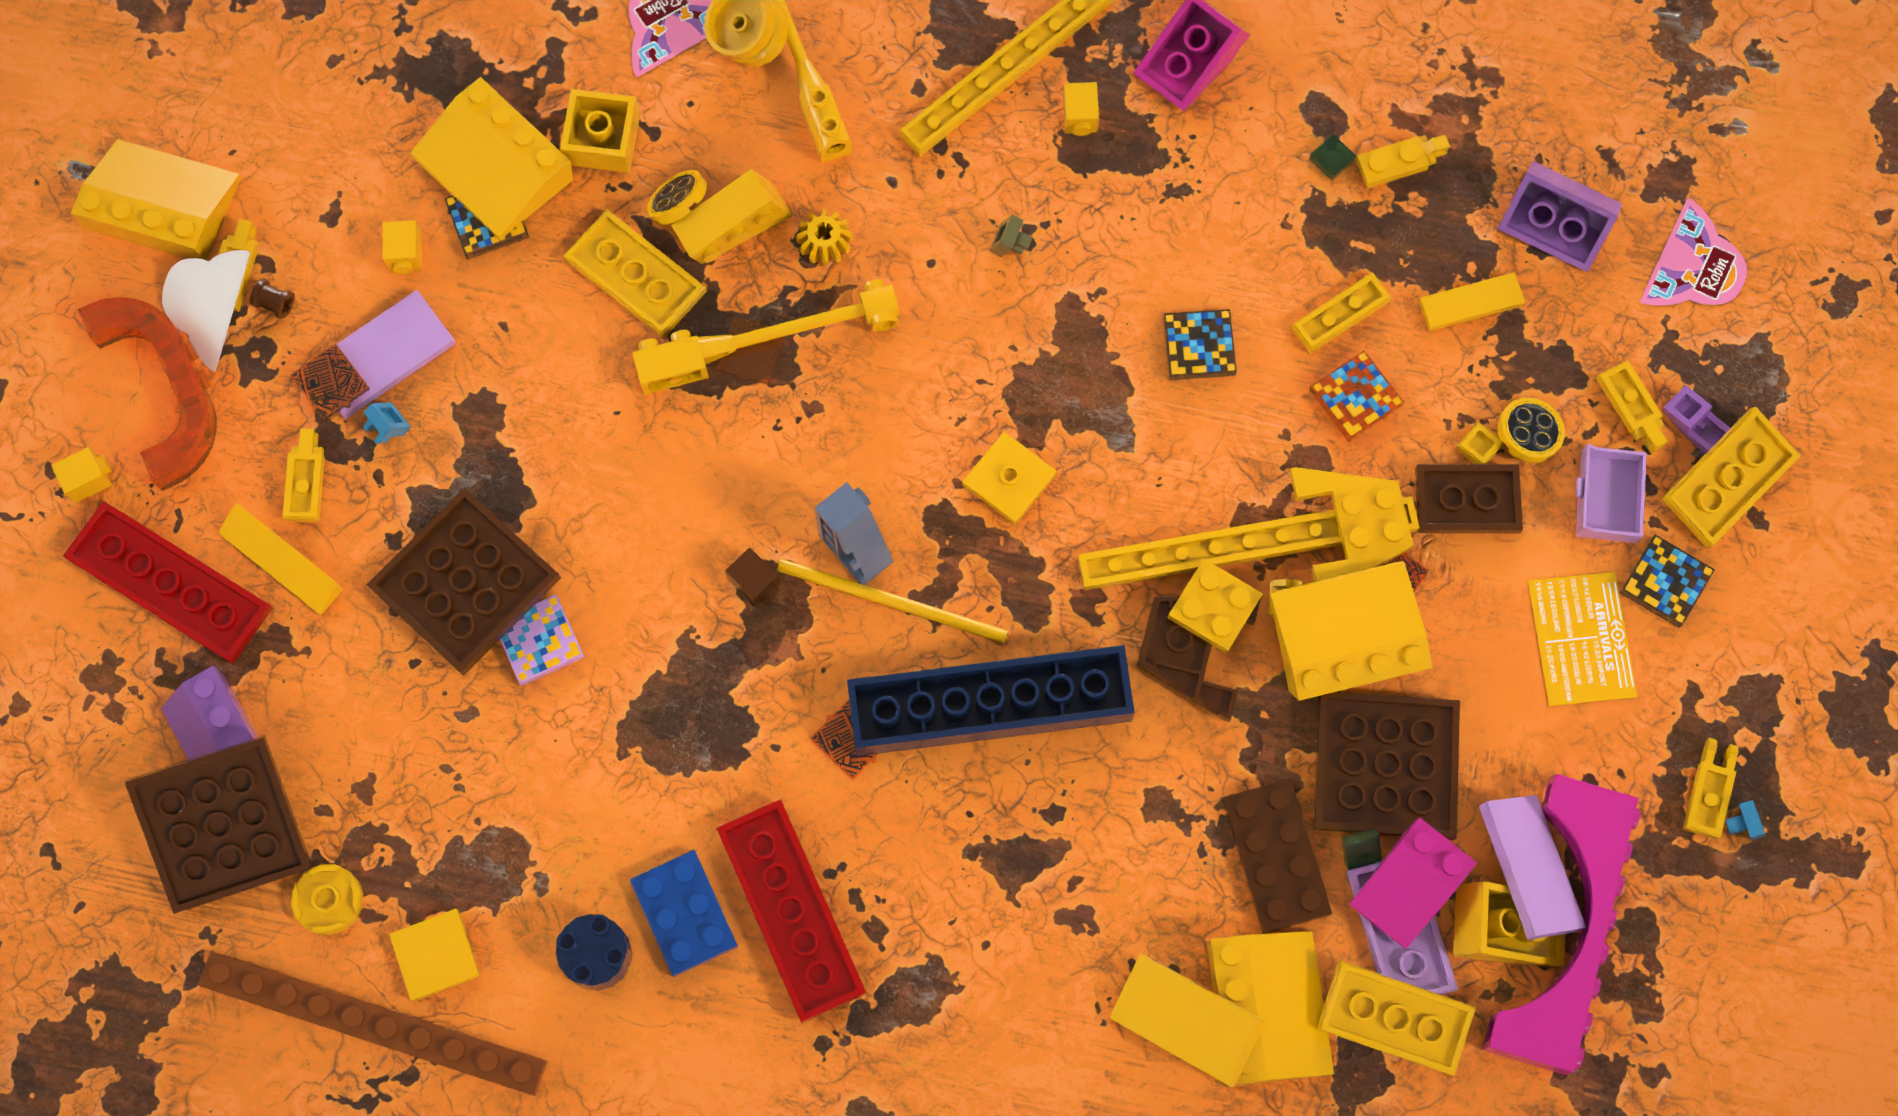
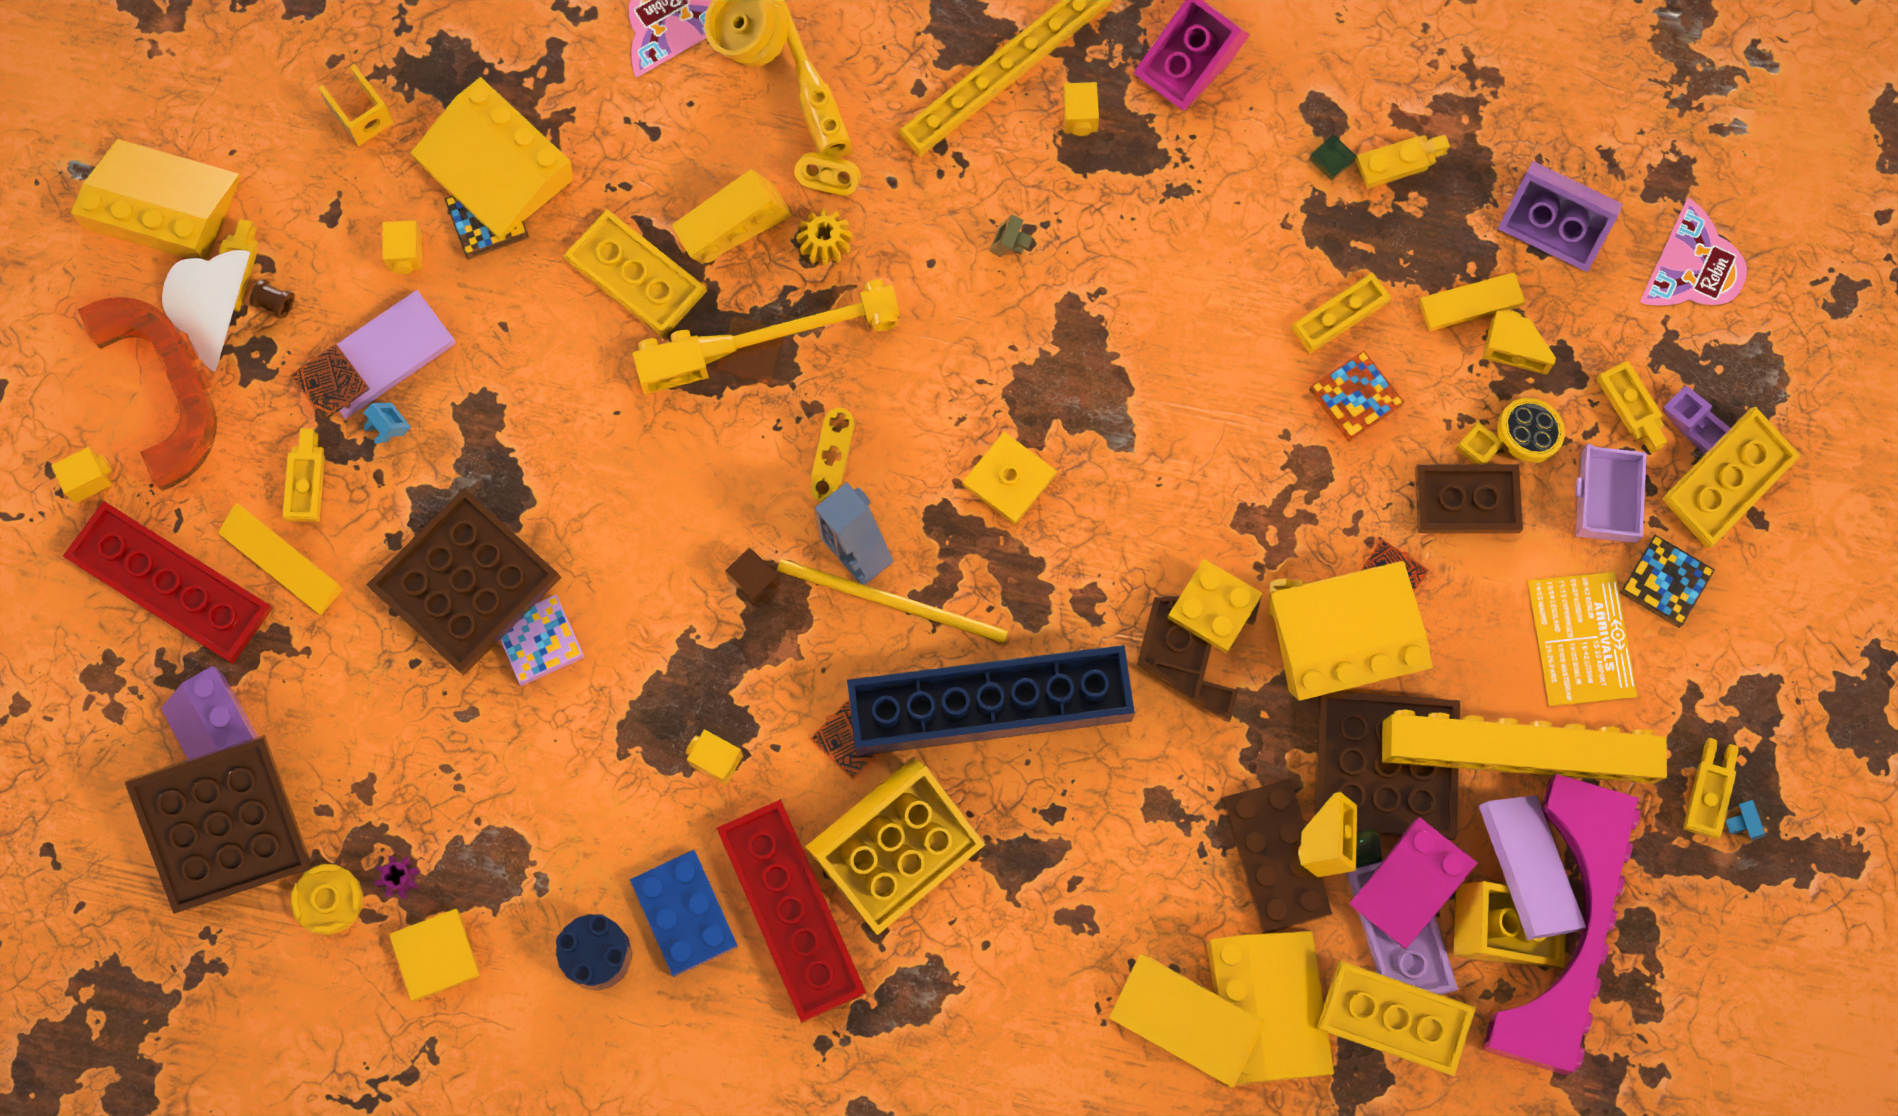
dark orange plate [198,952,547,1096] -> none
yellow brick [560,89,641,173] -> none
tile [647,170,707,225] -> none
yellow plate [1078,496,1420,590] -> none
tile [1163,309,1237,380] -> none
yellow wing [1289,467,1414,582] -> none
none -> yellow piece [318,64,394,147]
none -> magenta gear [375,855,421,900]
none -> yellow brick [686,729,743,786]
none -> yellow plate [794,152,861,196]
none -> yellow slope [805,758,985,935]
none -> yellow beam [811,408,855,502]
none -> yellow slope [1298,792,1357,877]
none -> yellow brick [1382,710,1667,784]
none -> yellow slope [1482,310,1556,375]

